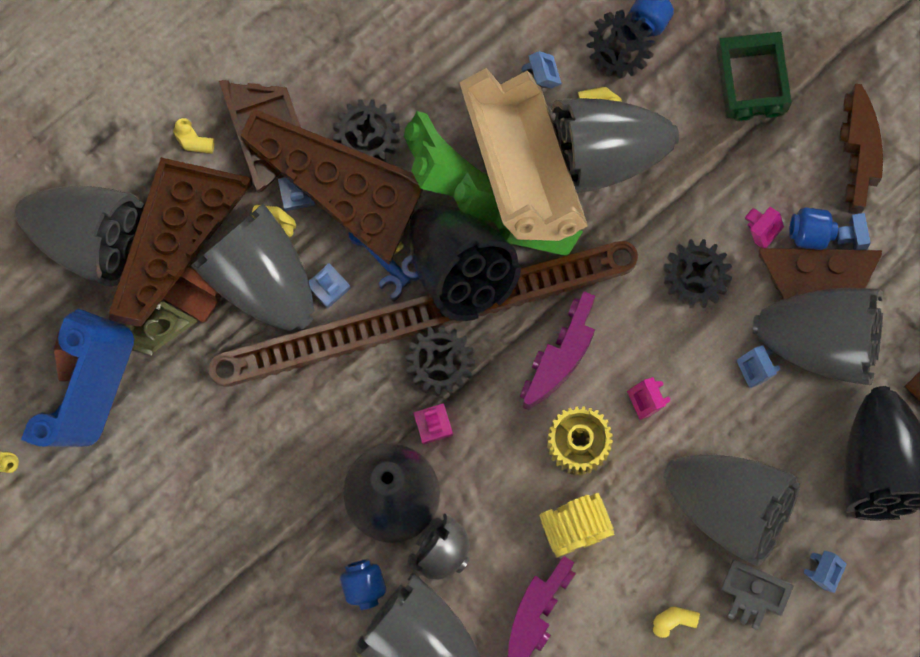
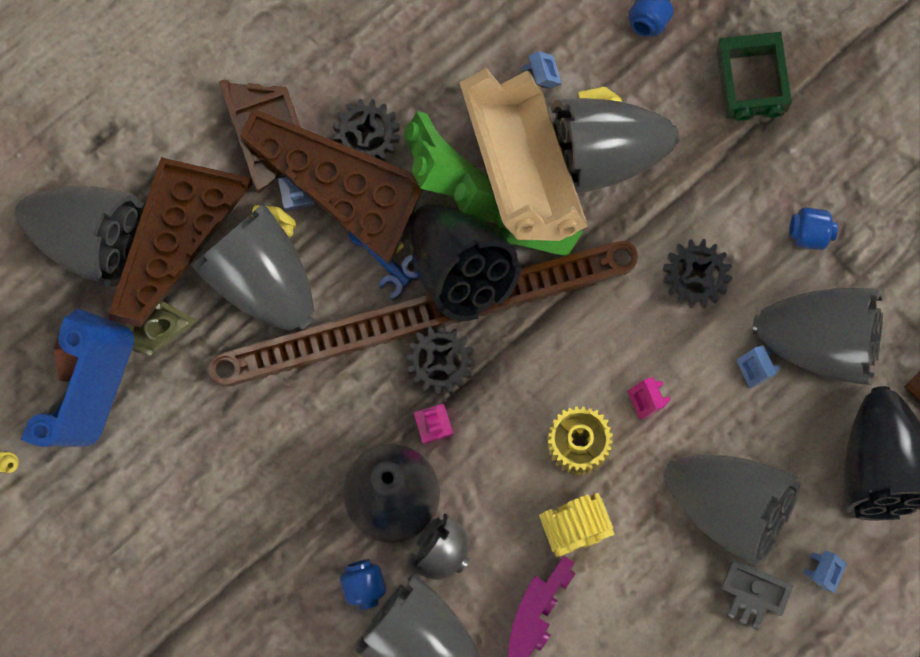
copper panel [163,266,222,323] -> none
light yellow arm [173,118,215,154] -> none
medium blue tile [309,263,351,309] -> none
magenta slope [520,291,595,410] -> none
black gear [587,10,655,79] -> none
light yellow arm [653,607,700,638] -> none
dark pink tile [745,207,784,248] -> none
reddish brown wing [759,248,882,300] -> none
medium blue tile [837,213,871,250] -> none
reddish brown slope [839,83,883,214] -> none

